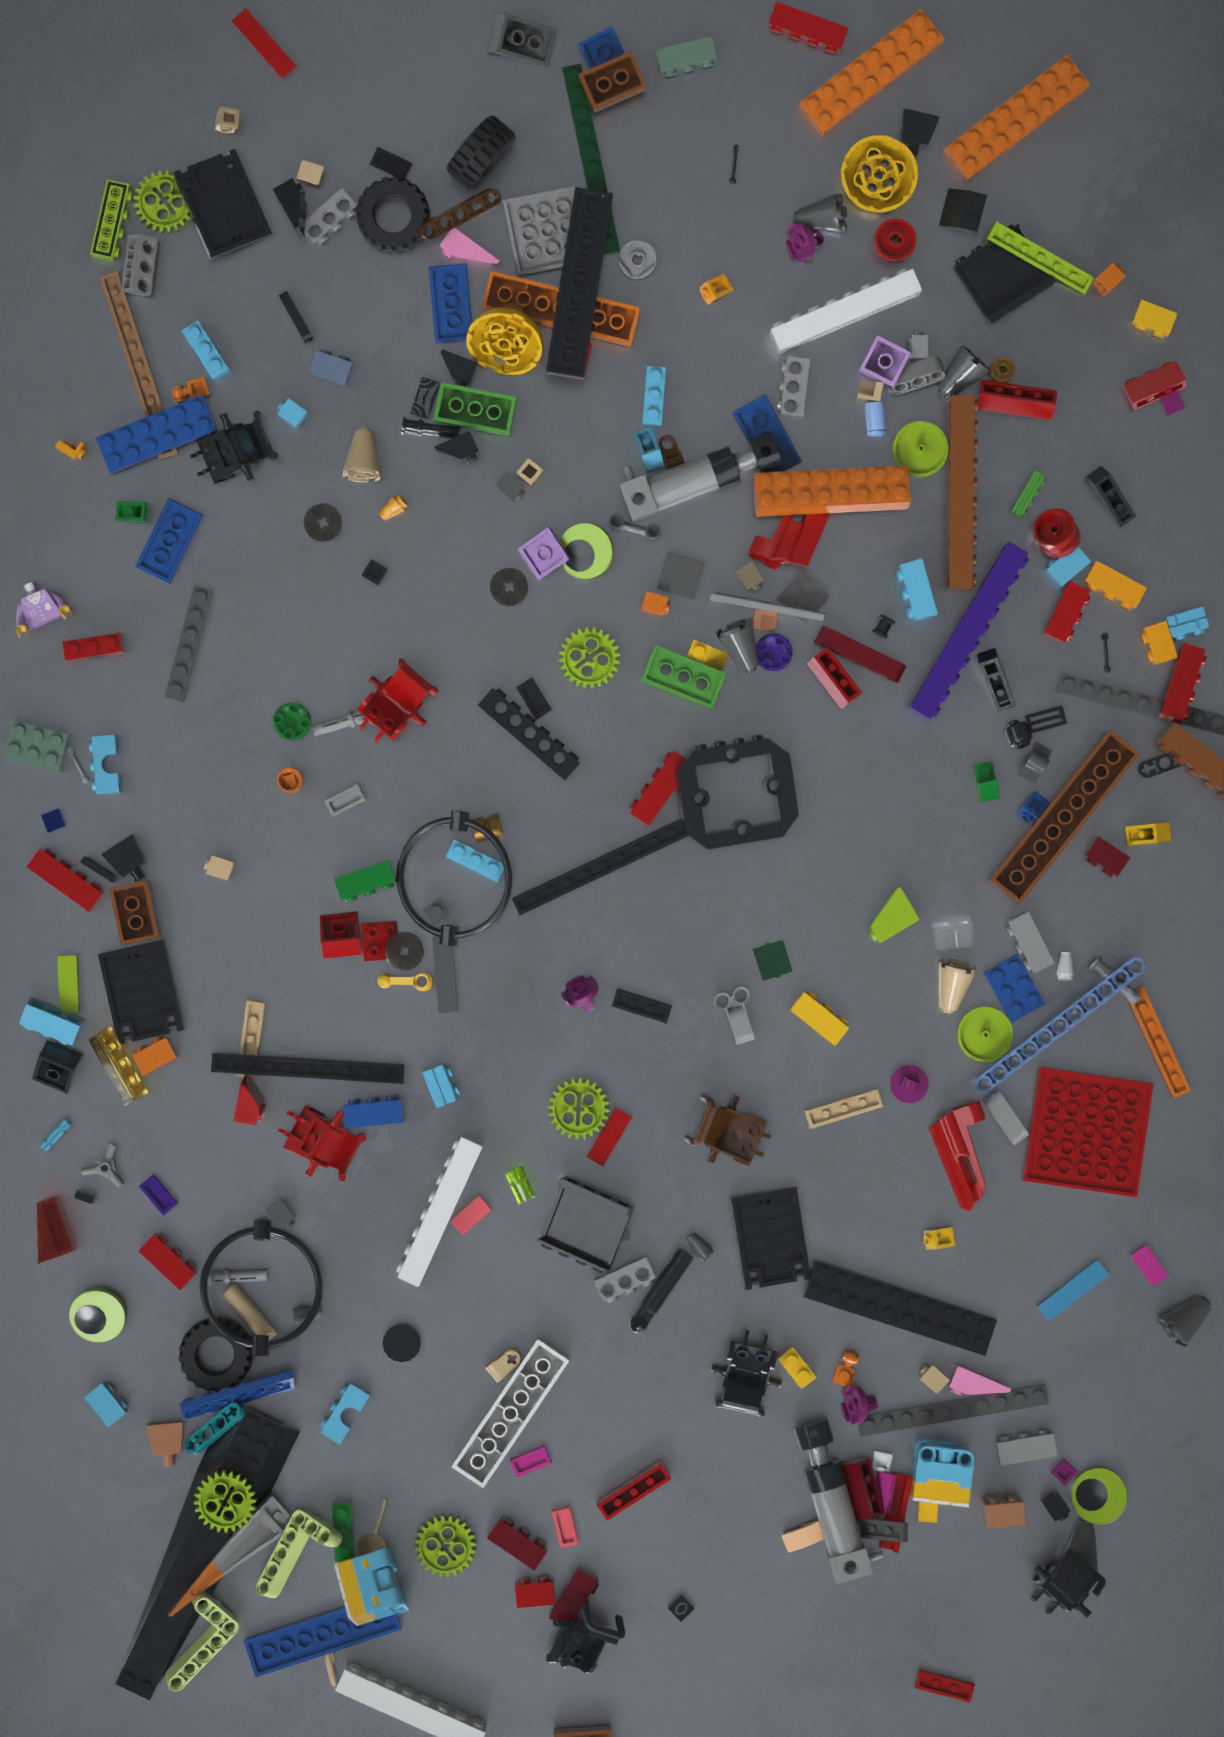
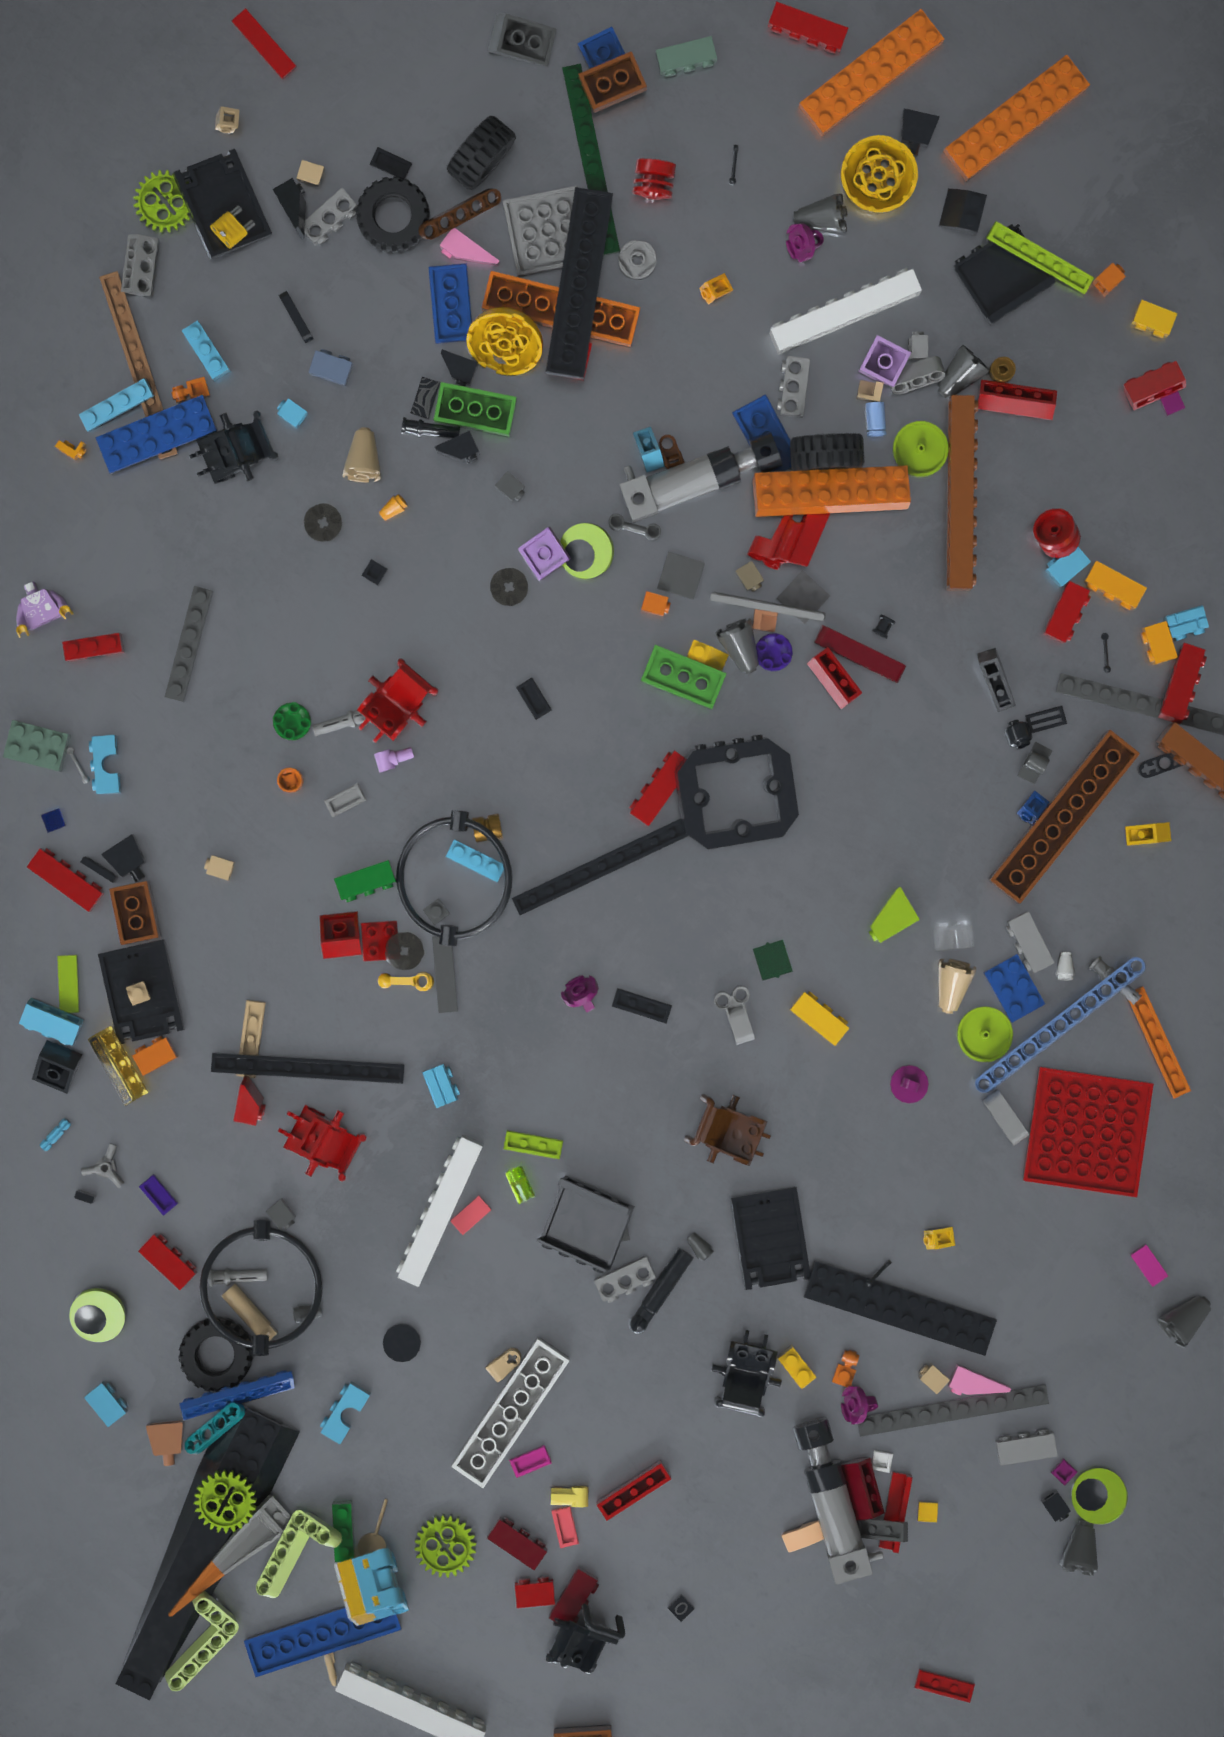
clear red wedge [37,1195,77,1264] -> none
lime brick [90,179,134,262] -> none
green slope [115,501,148,523] -> none
blue tile [135,498,204,584] -> none
blue brick [343,1095,405,1129] -> none
black brick [478,688,580,780] -> none
tan brick [516,458,544,487] -> none
lime gear [548,1078,610,1140] -> none
lime gear [558,627,620,689] -> none
red tile [586,1108,632,1167] -> none
medium azure brick [642,366,666,427] -> none
tan tile [804,1088,884,1129] -> none
red wheel [873,218,917,264] -> none
dark pink tile [876,1471,897,1513] -> none
medium azure brick [895,559,938,622] -> none
dark purple brick [908,541,1029,720] -> none
medium azure piece [910,1437,975,1507] -> none
red panel [929,1100,986,1211] -> none
green slope [973,761,999,802] -> none
nougat brick [982,1494,1026,1528] -> none
bright green piece [1010,470,1046,518] -> none
black piece [1031,1549,1106,1618] -> none
dark azure tile [1037,1259,1109,1321] -> none
dark red brick [1084,836,1130,878] -> none
black slope [1086,466,1136,527] -> none
none -> medium azure plate [79,378,155,432]
none -> tan brick [126,981,151,1006]
none -> yellow piece [210,206,255,249]
none -> lavender pin [374,747,414,773]
none -> lime tile [503,1130,563,1159]
none -> light yellow piece [551,1486,589,1507]
none -> red wheel [632,159,676,200]
none -> black tyre [790,433,865,471]
none -> black hinge [865,1260,892,1287]

